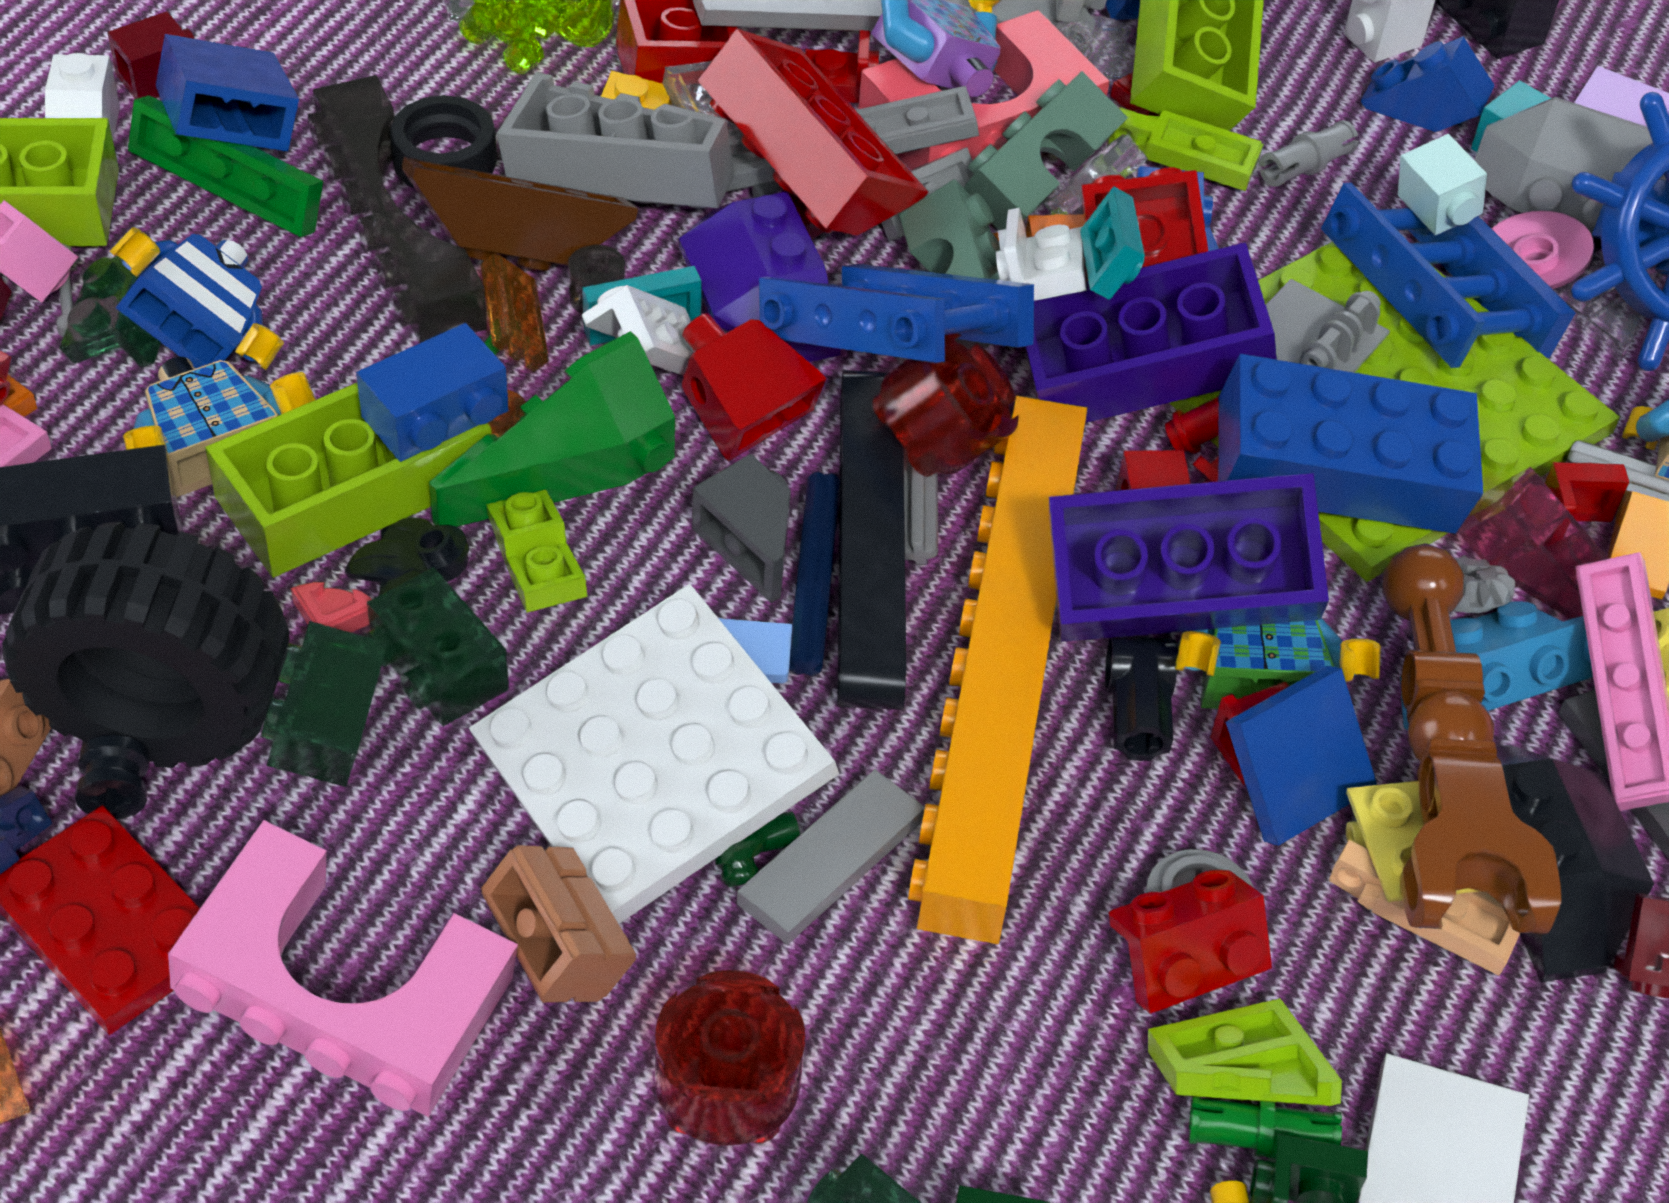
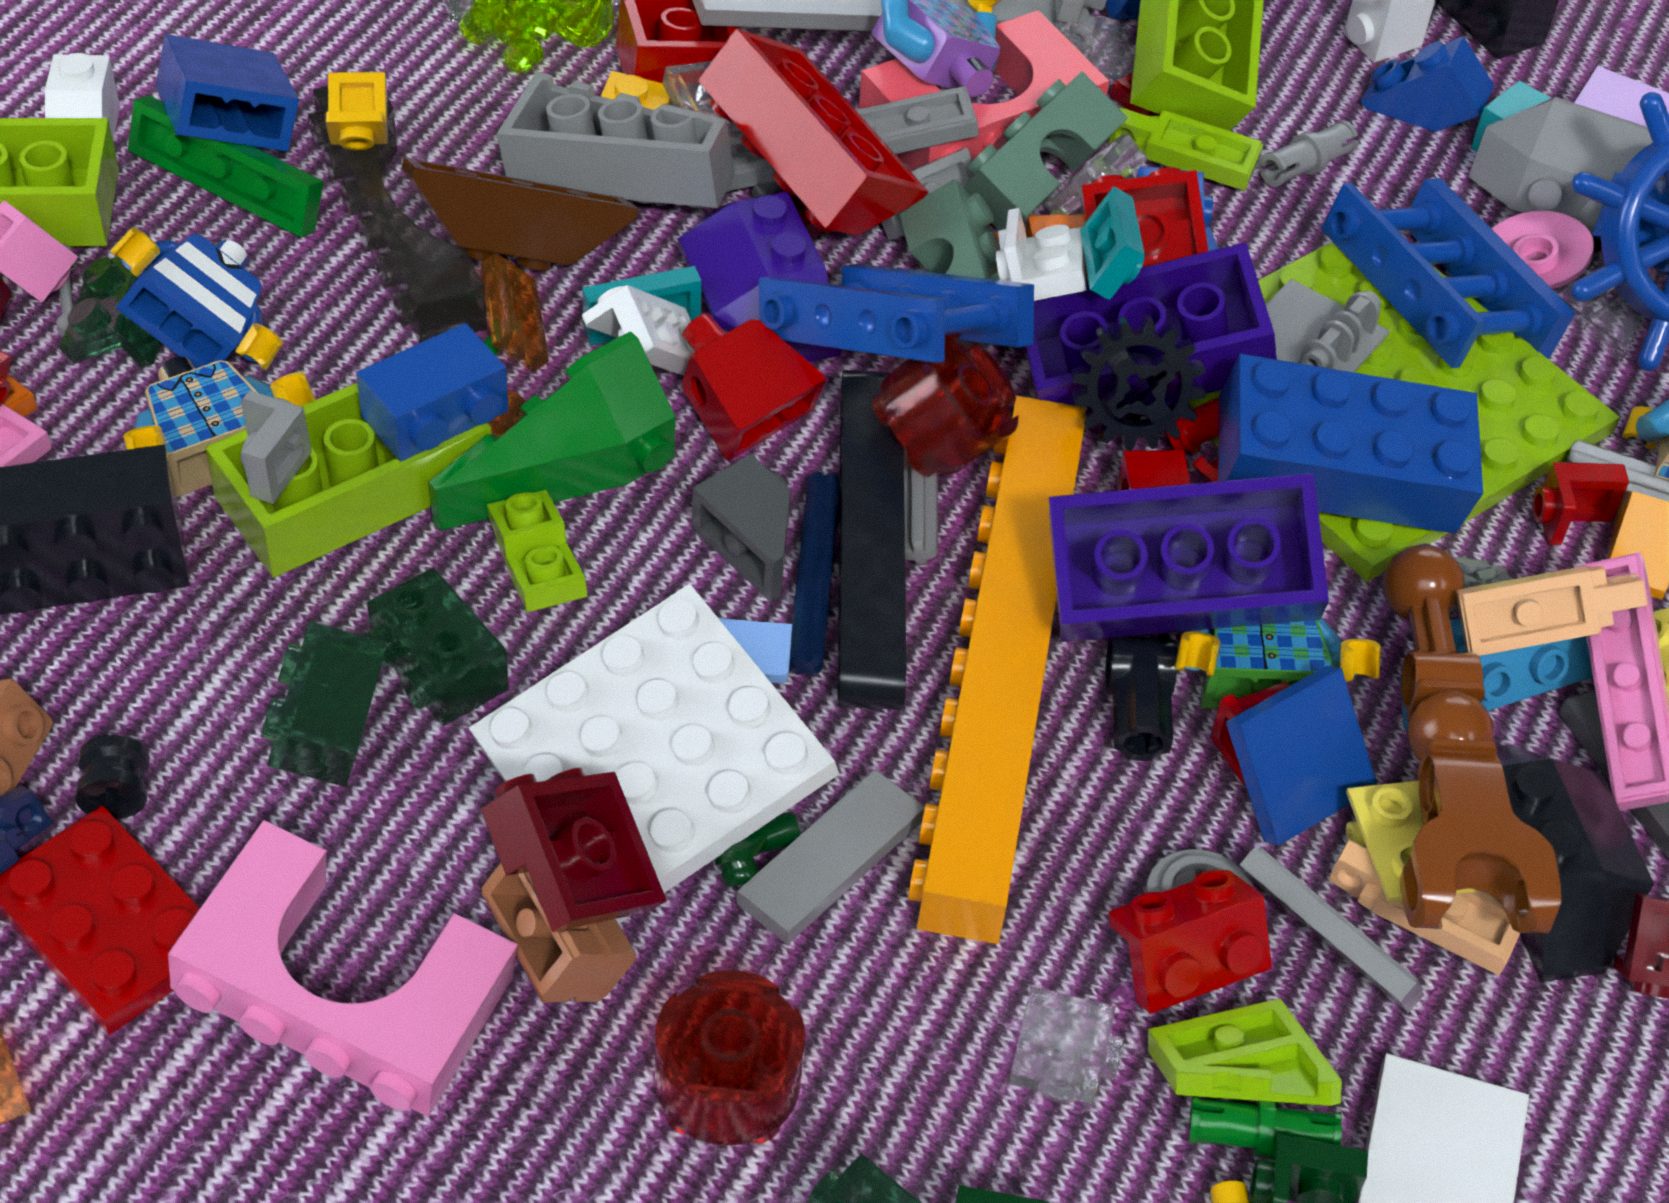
black tyre [2,522,290,768] -> none
dark red brick [107,11,195,99] -> none
coral tile [291,582,380,645] -> none
black plate [345,517,469,615] -> none
black tyre [390,95,497,189] -> none
clear smoke wheel [568,244,626,314] -> none
red bracket [805,30,879,103] -> none
light aqua brick [1398,134,1487,235] -> none
clear pink slope [1458,467,1609,619] -> none
none -> light grey bracket [241,391,312,504]
none -> yellow bracket [325,72,388,150]
none -> dark red plate [481,767,667,932]
none -> clear brick [1008,986,1124,1104]
none -> black gear [1071,315,1206,451]
none -> light grey tile [1239,847,1424,1013]
none -> light nougat hinge [1455,566,1648,656]

